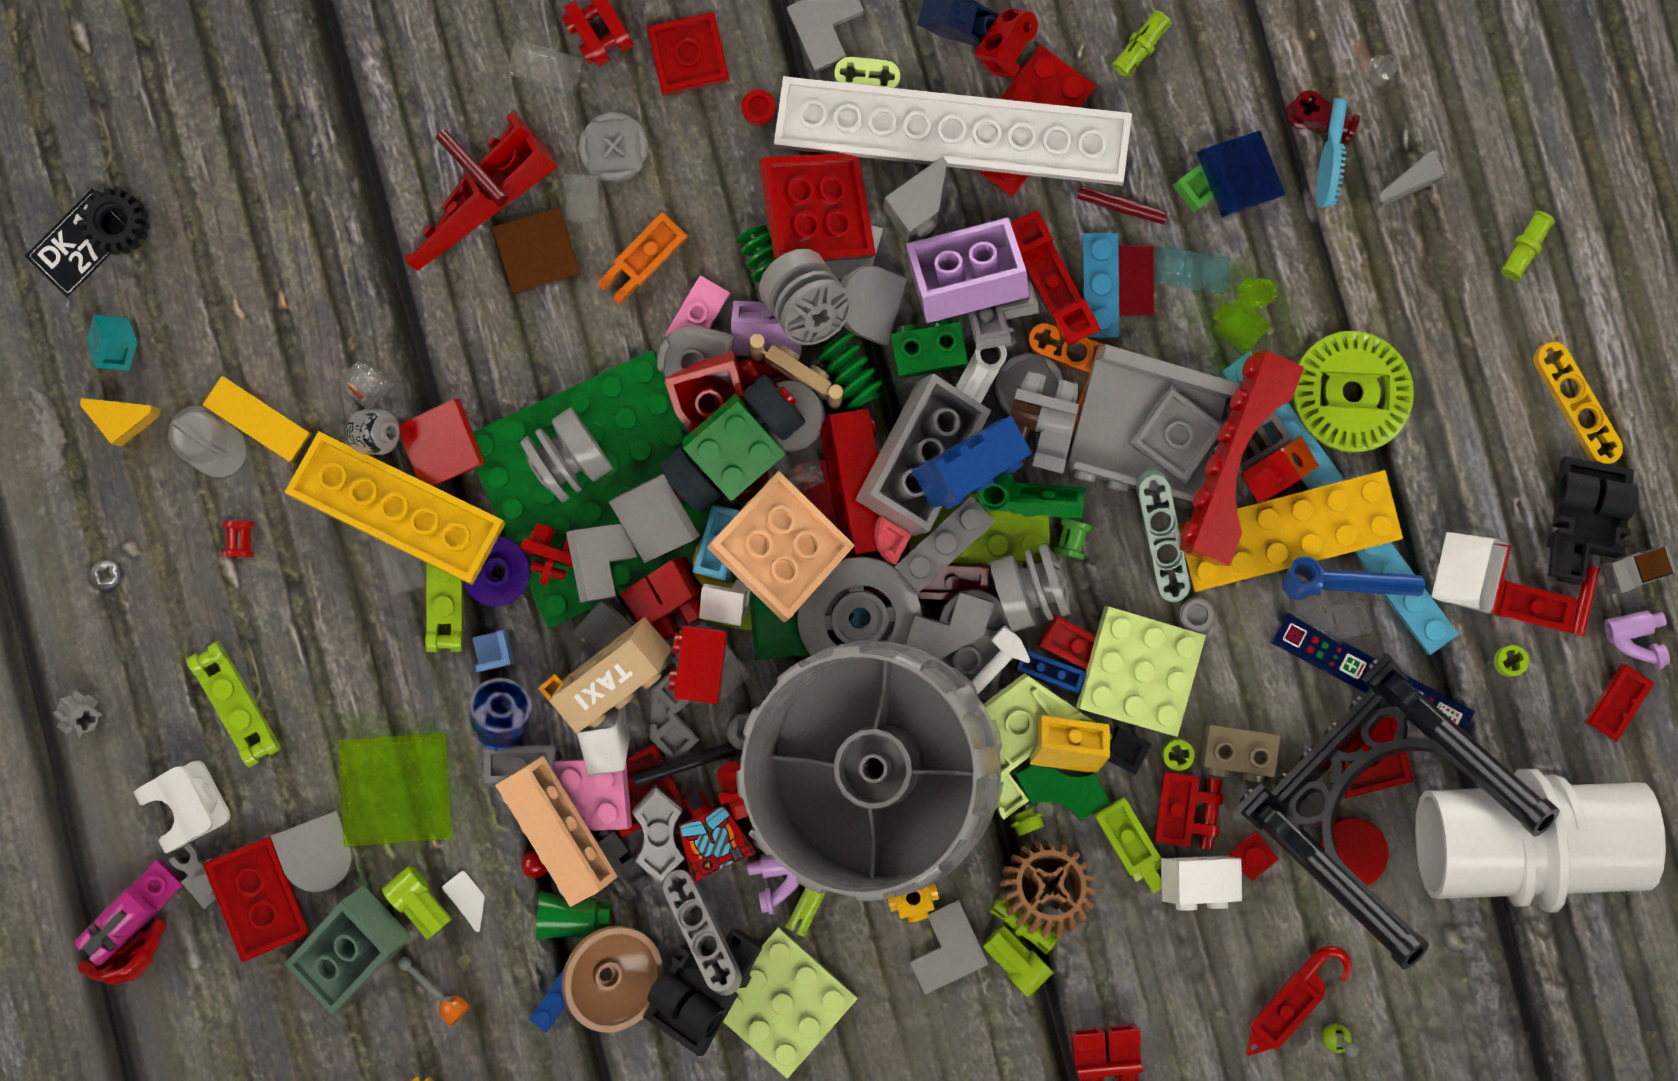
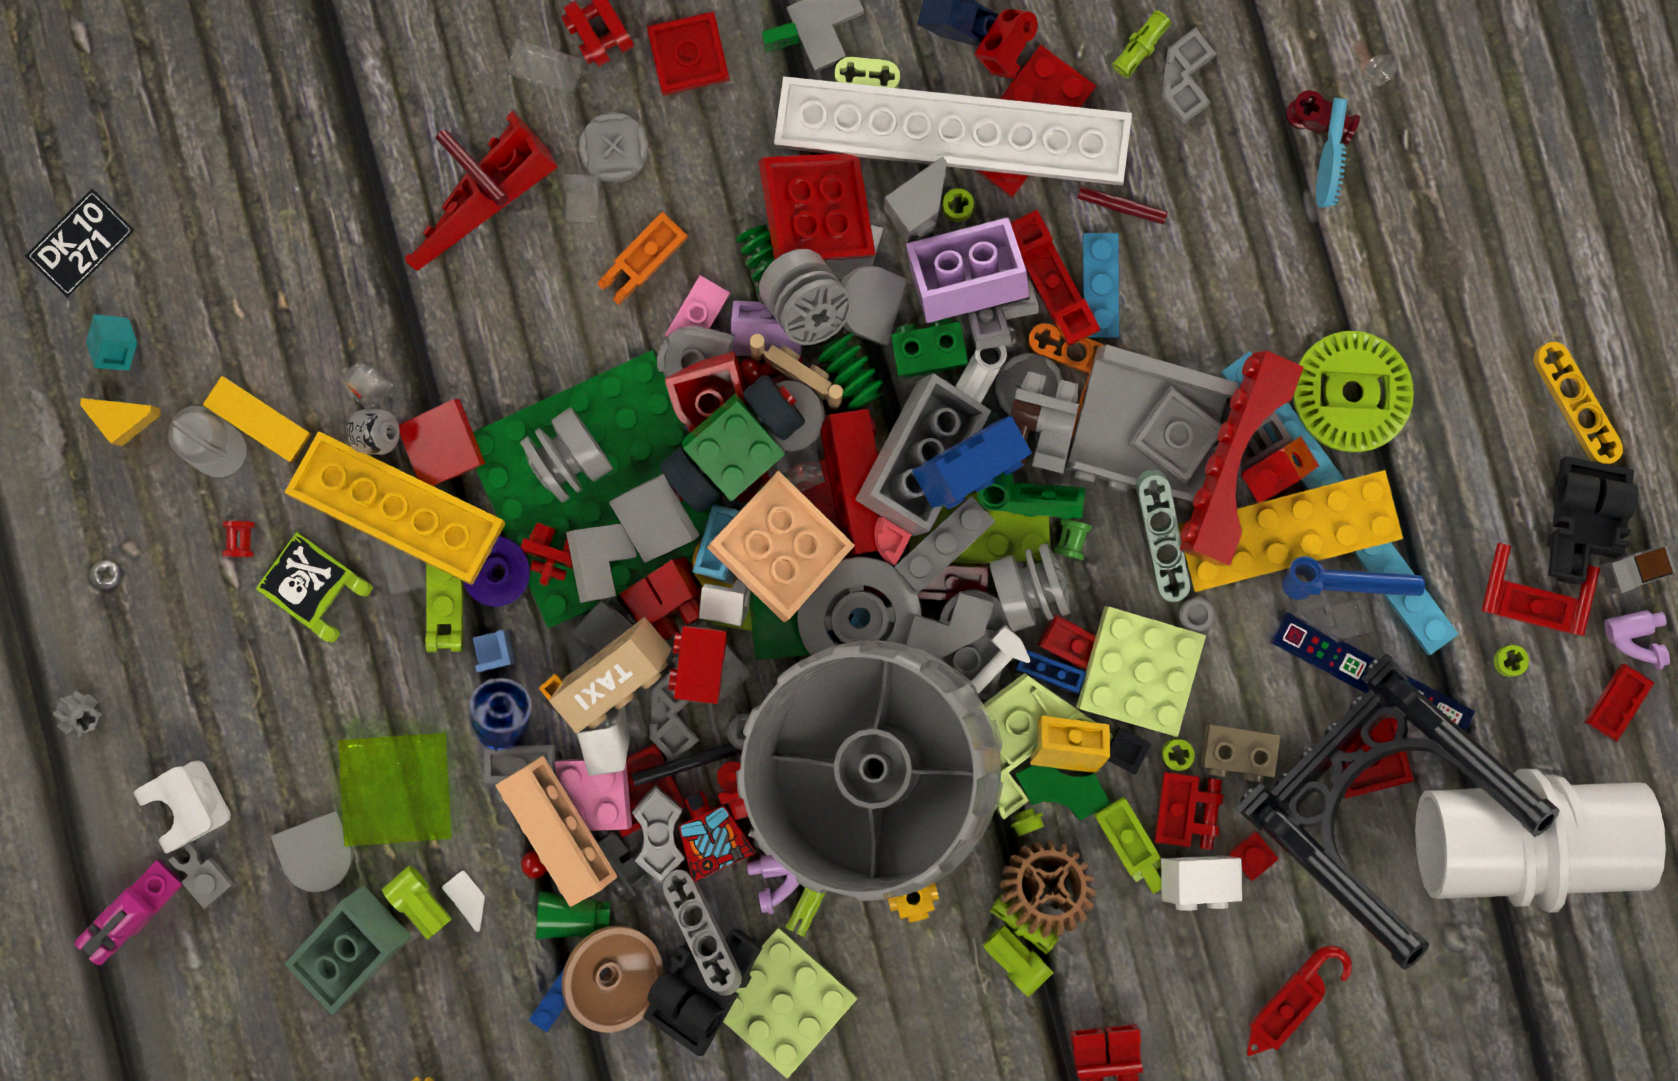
red piece [78,918,167,986] -> none
black tyre [79,188,150,255] -> none
lime plate [186,641,281,768] -> none
red tile [202,836,310,963] -> none
hinge [397,956,471,1027] -> none
reddish brown tile [493,207,581,295] -> none
red tile [741,89,776,126] -> none
light grey tile [909,899,989,994] -> none
dark red tile [1119,245,1154,317] -> none
clear light blue plate [1154,247,1231,294] -> none
bright green plate [1173,162,1223,213] -> none
clear blue tile [1197,130,1286,218] -> none
clear neon green brick [1211,275,1276,356] -> none
red tile [1318,817,1389,886] -> none
lime hinge [1321,1023,1360,1058] -> none
light grey slope [1371,150,1446,209] -> none
white piece [1431,532,1507,613] -> none
lime pin [1501,211,1555,282] -> none
none -> flag [256,532,373,643]
none -> green tile [761,22,799,53]
none -> lime bush [942,188,974,223]
none -> light grey tile [1161,27,1217,126]

